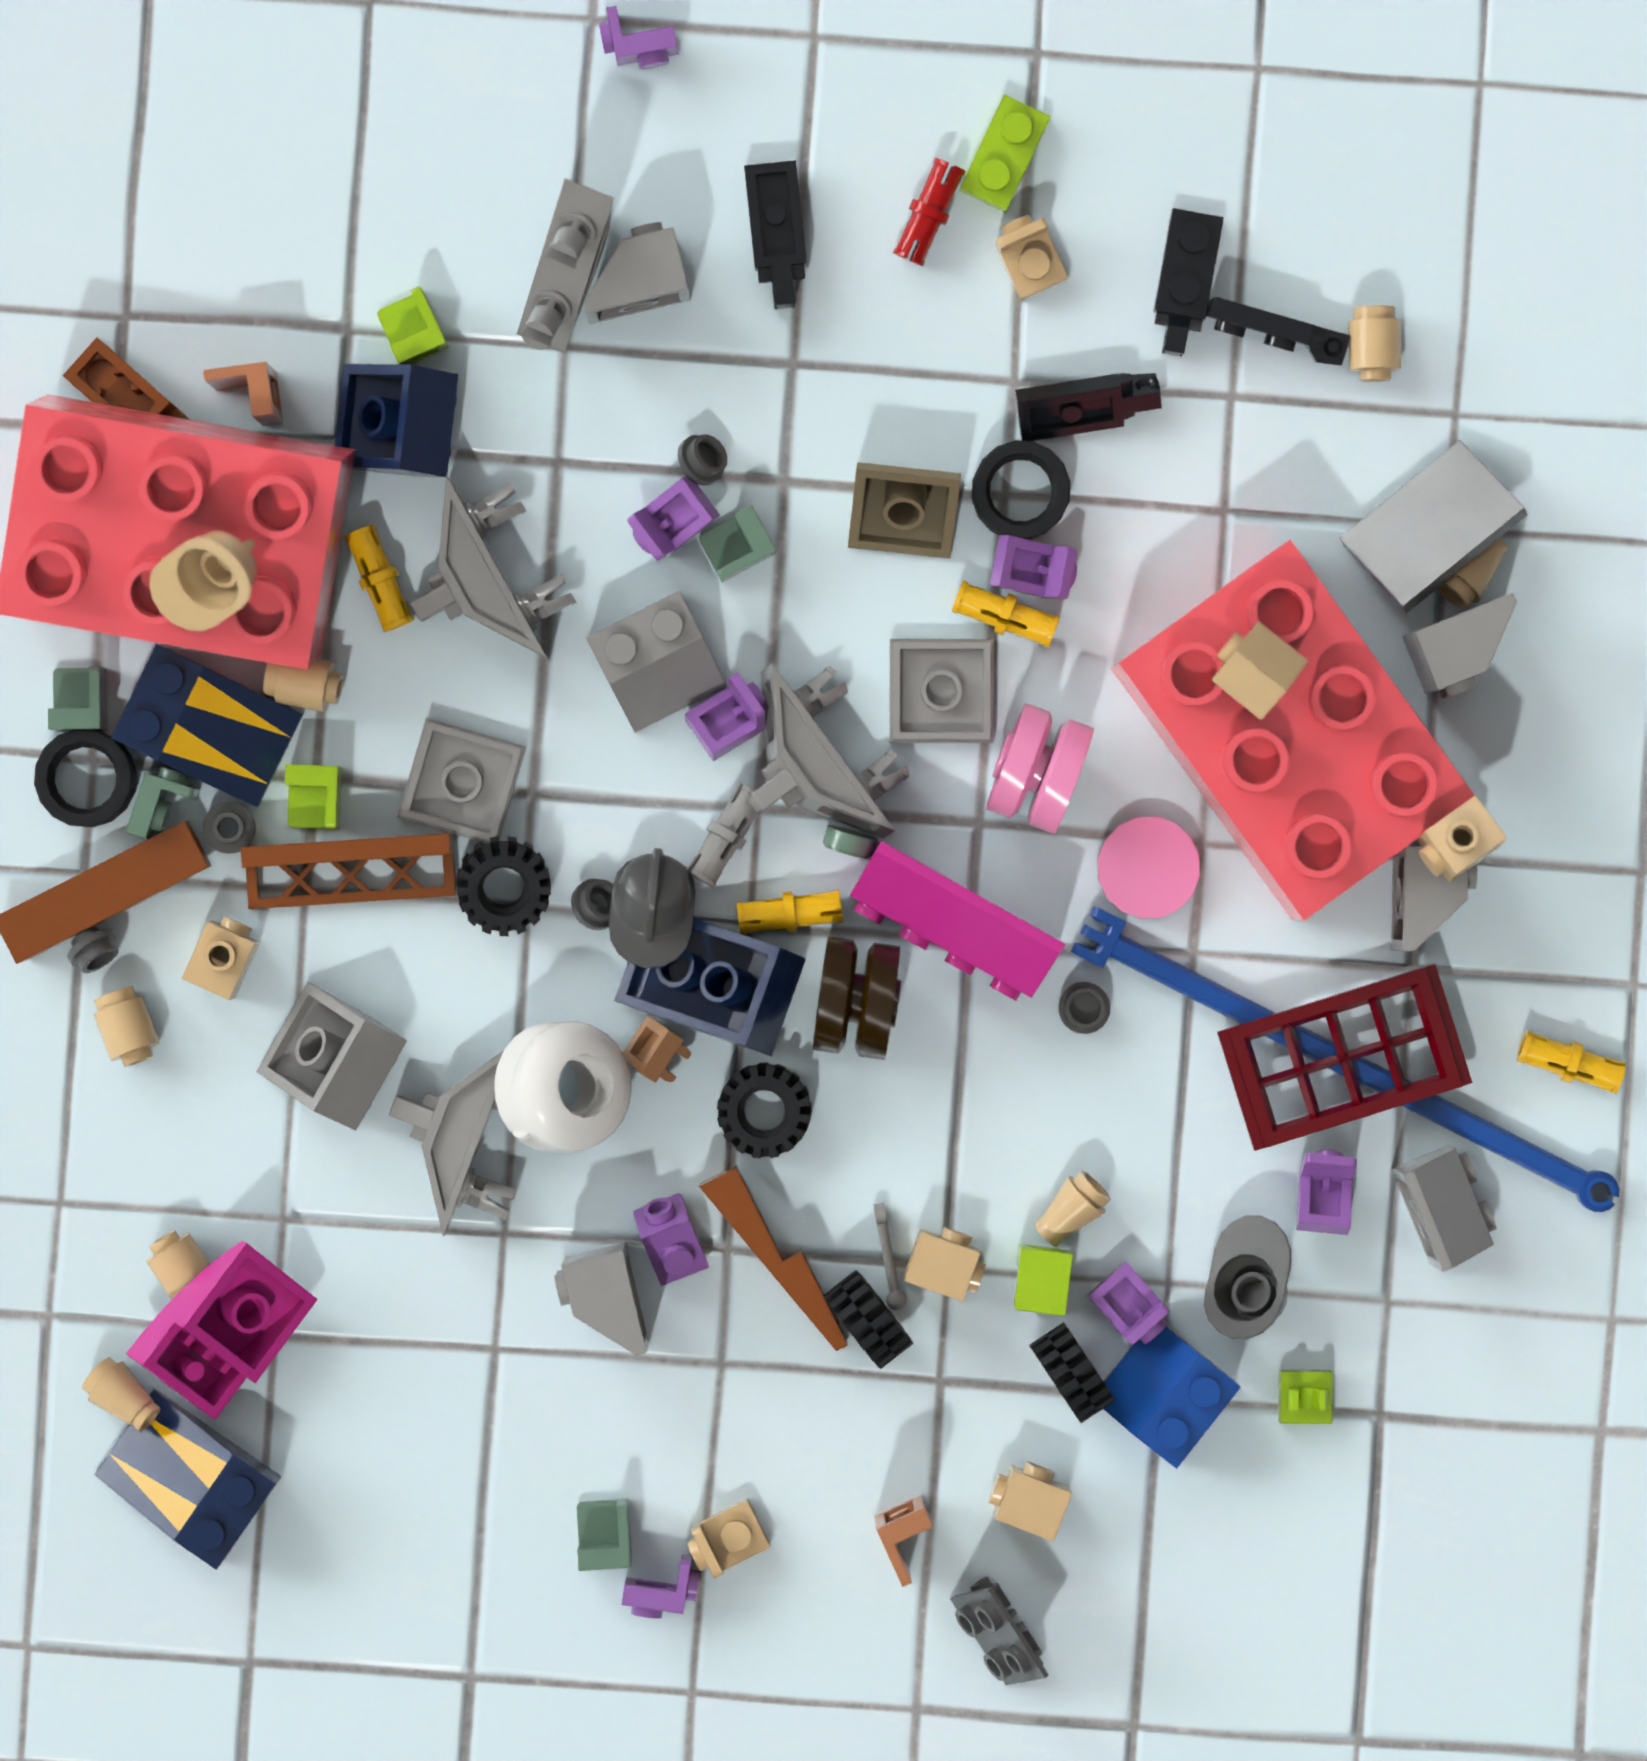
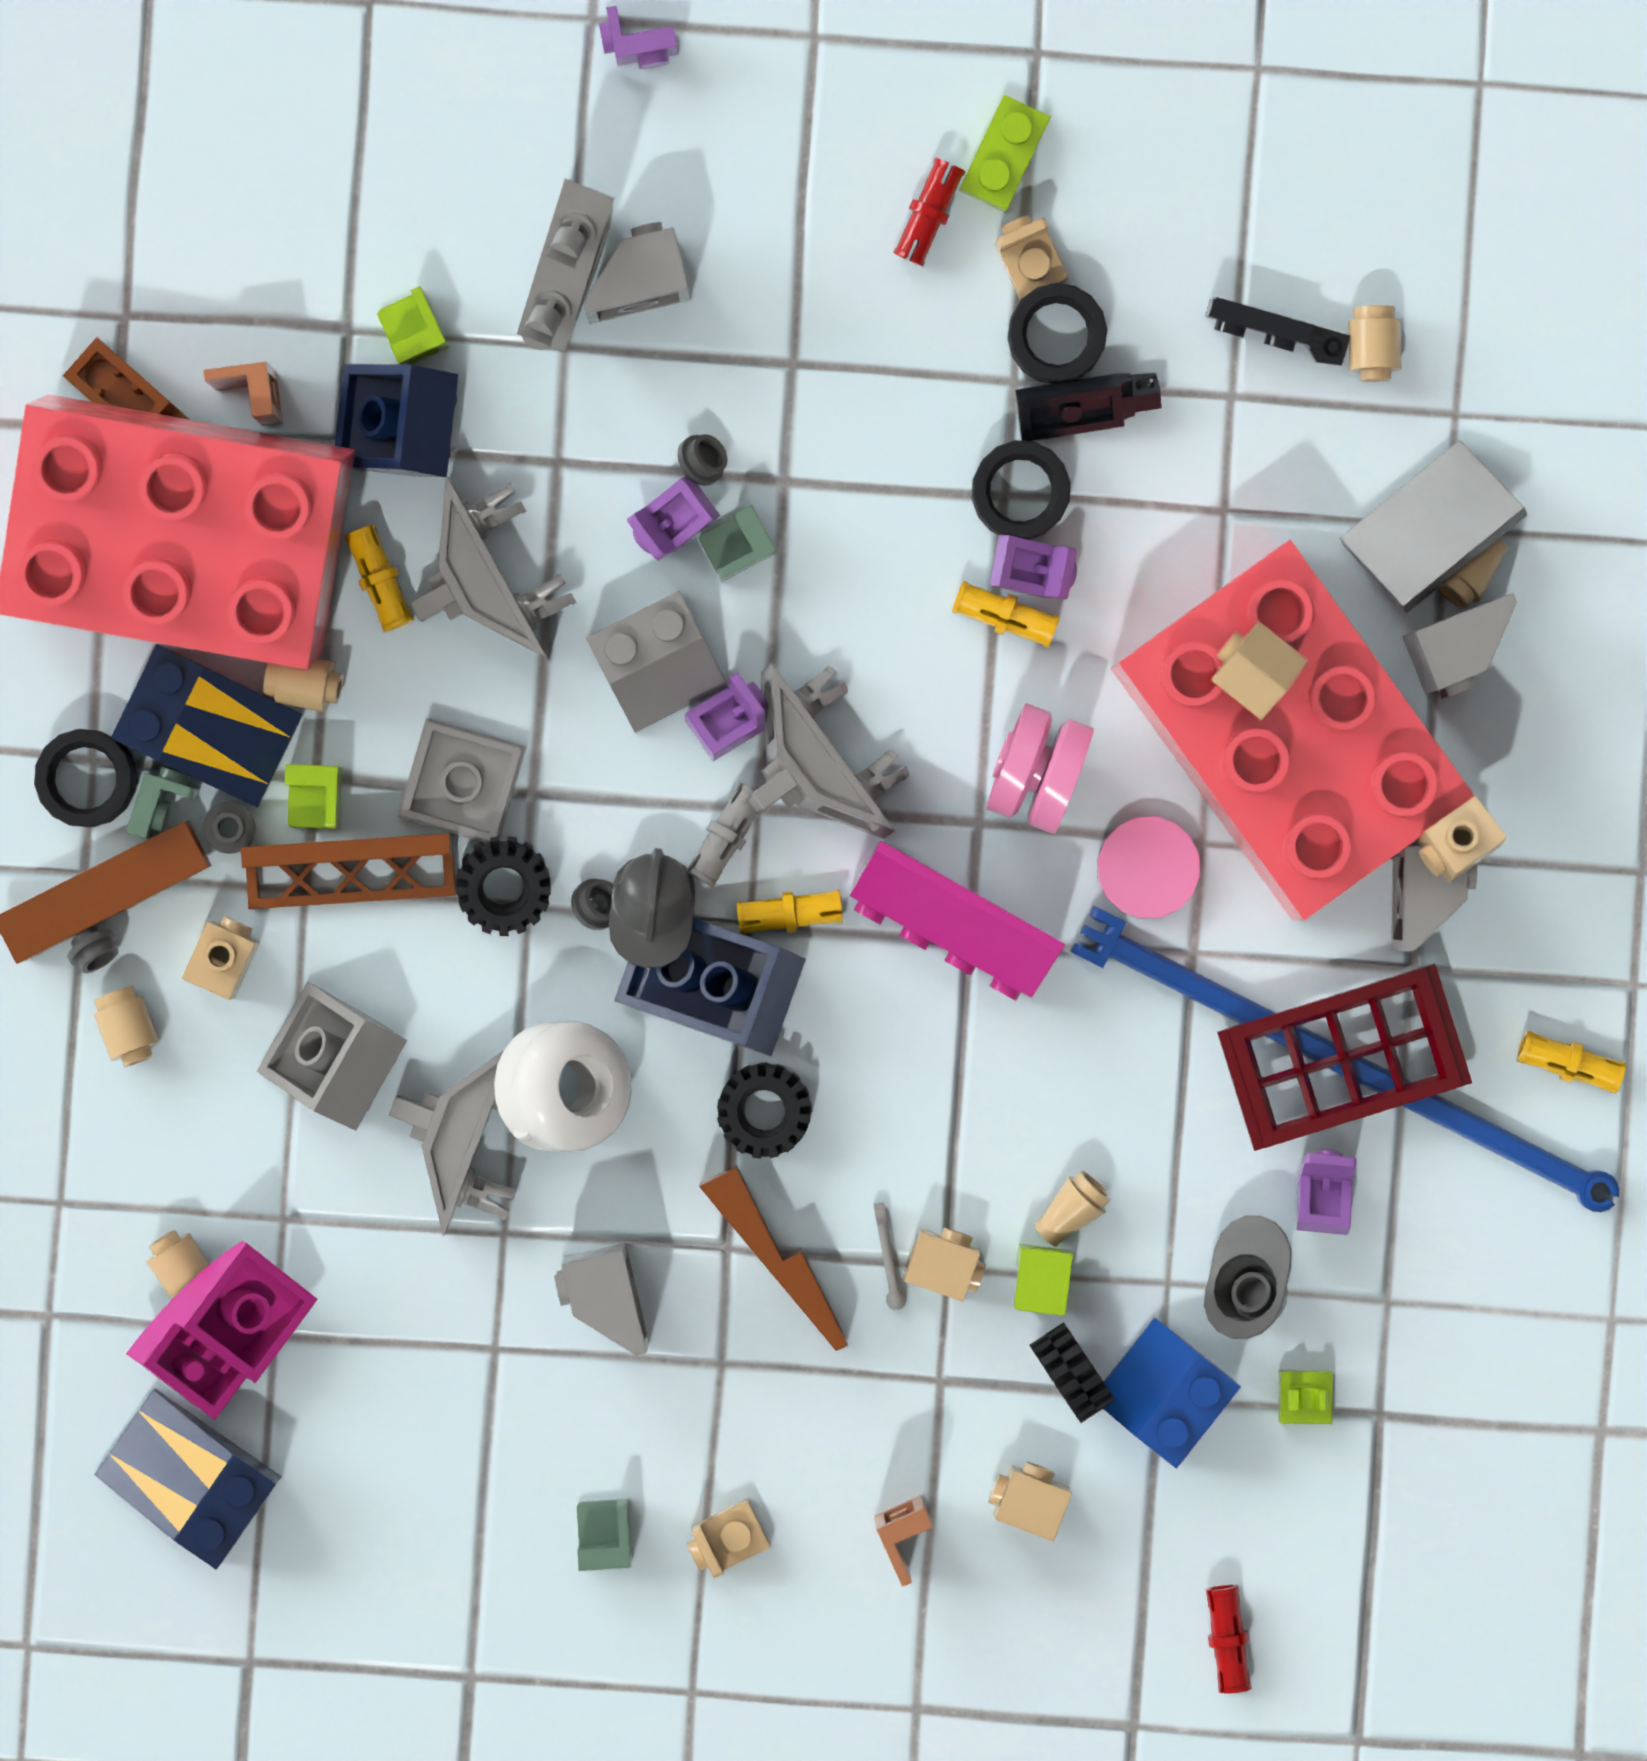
sand green panel [48,666,107,731] -> none
tan cone [82,1357,161,1432] -> none
tan piece [149,531,257,631] -> none
medium lavender bracket [621,1555,700,1619] -> none
medium nougat tile [623,1014,691,1083] -> none
medium lavender bracket [633,1193,709,1286] -> none
black hinge [744,160,807,309] -> none
dark brown wheel [812,936,901,1060] -> none
sand green tile [822,825,877,859] -> none
black tyre [823,1270,914,1369] -> none
dark tan slope [848,462,961,558] -> none
light grey tile [889,639,994,743] -> none
dark grey hinge [950,1576,1049,1685] -> none
dark grey plate [1058,982,1110,1034] -> none
medium lavender bracket [1087,1261,1170,1345] -> none
black hinge [1153,208,1224,357] -> none
light grey slope [1391,1145,1497,1272] -> none
none -> black tyre [1007,283,1108,384]
none -> red pin [1205,1584,1252,1694]

